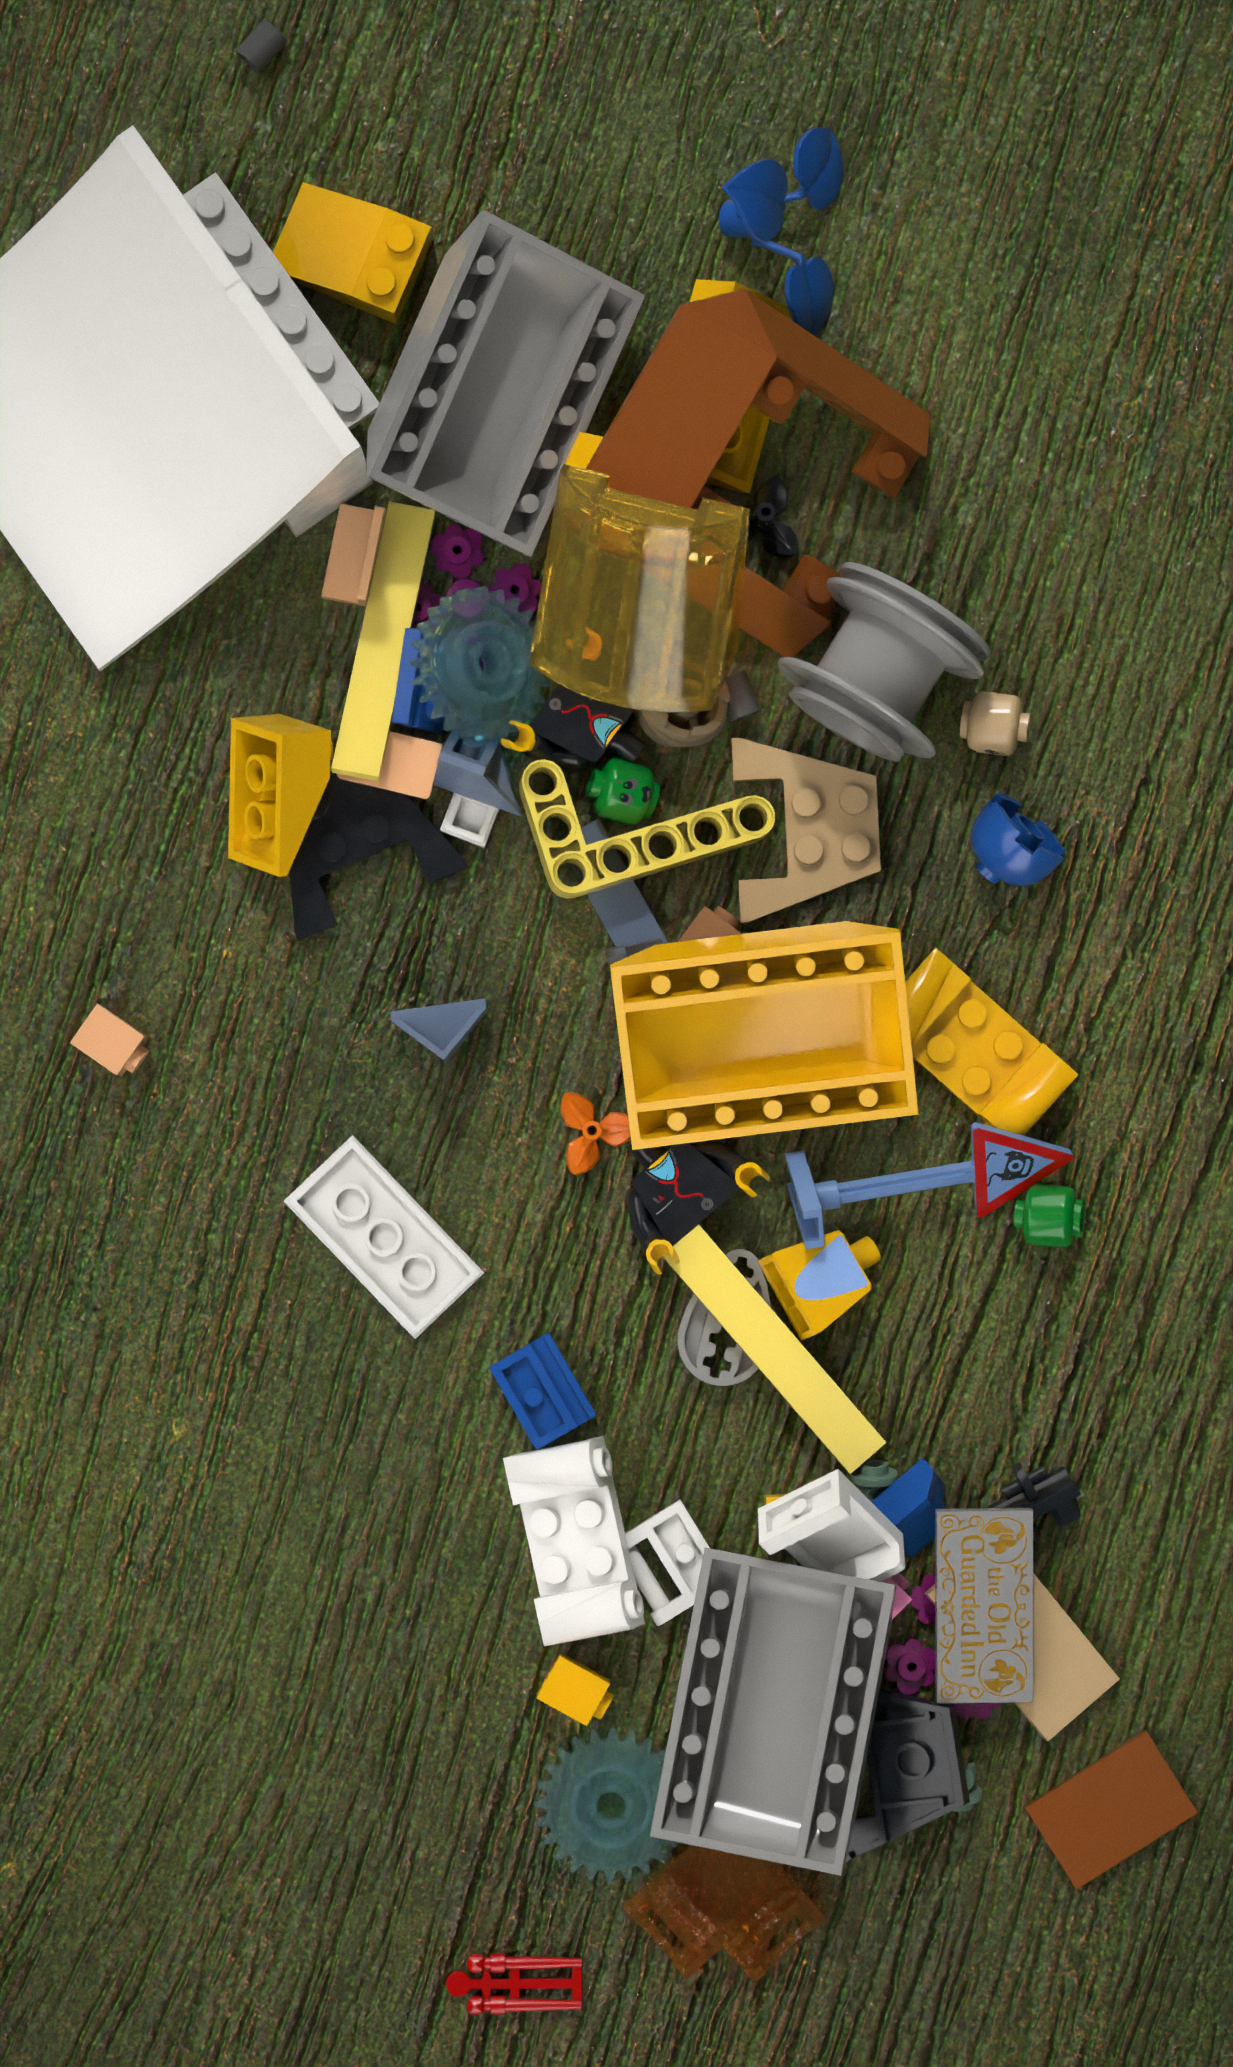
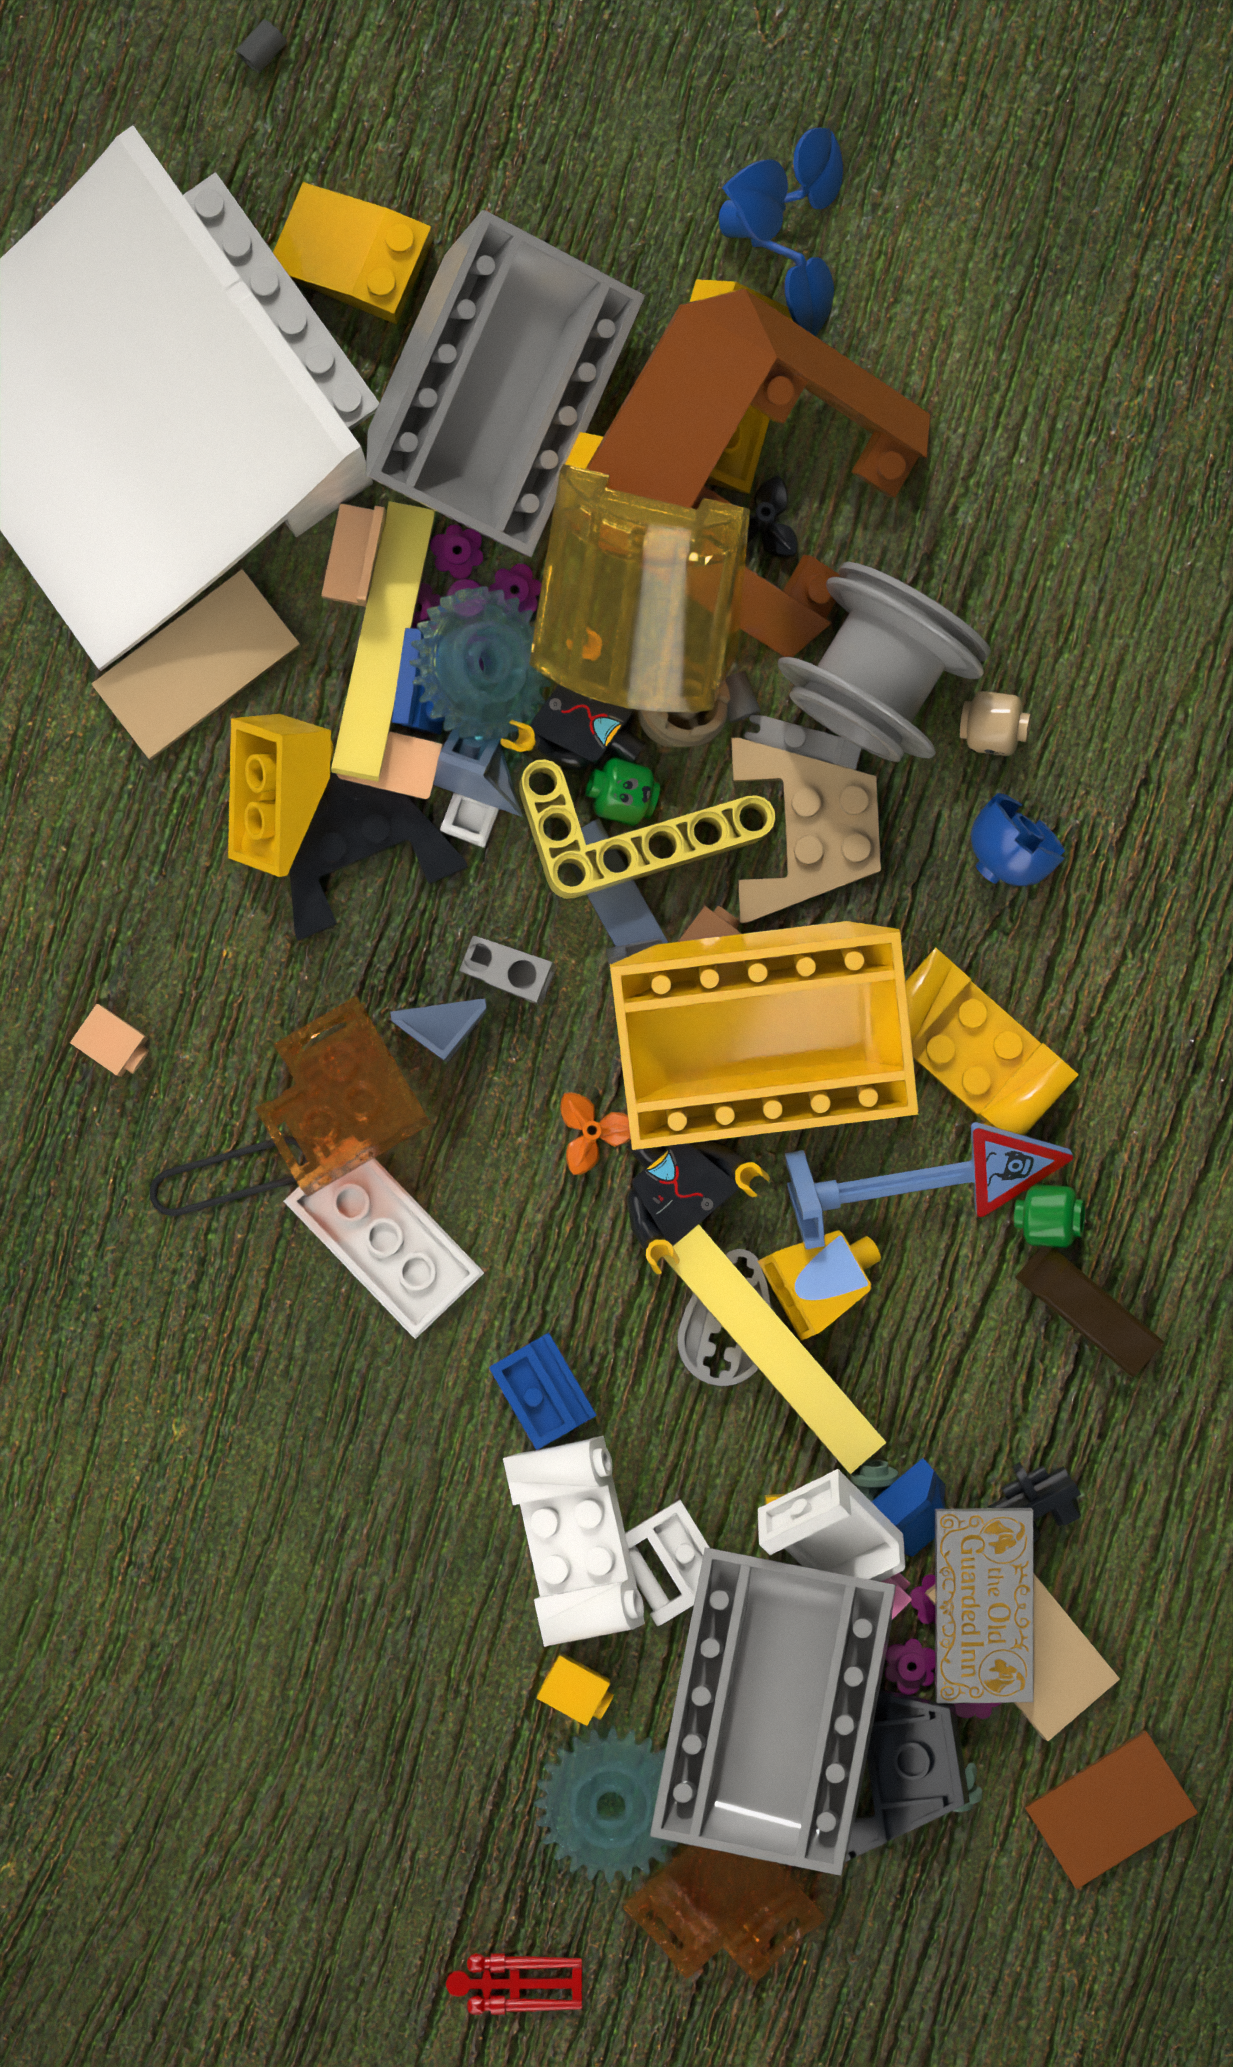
none -> tan tile [92,569,301,760]
none -> black piece [149,1136,311,1216]
none -> clear orange piece [255,996,432,1197]
none -> light grey leg [459,936,557,1006]
none -> light grey piece [745,715,861,770]
none -> dark brown piece [1014,1246,1164,1378]

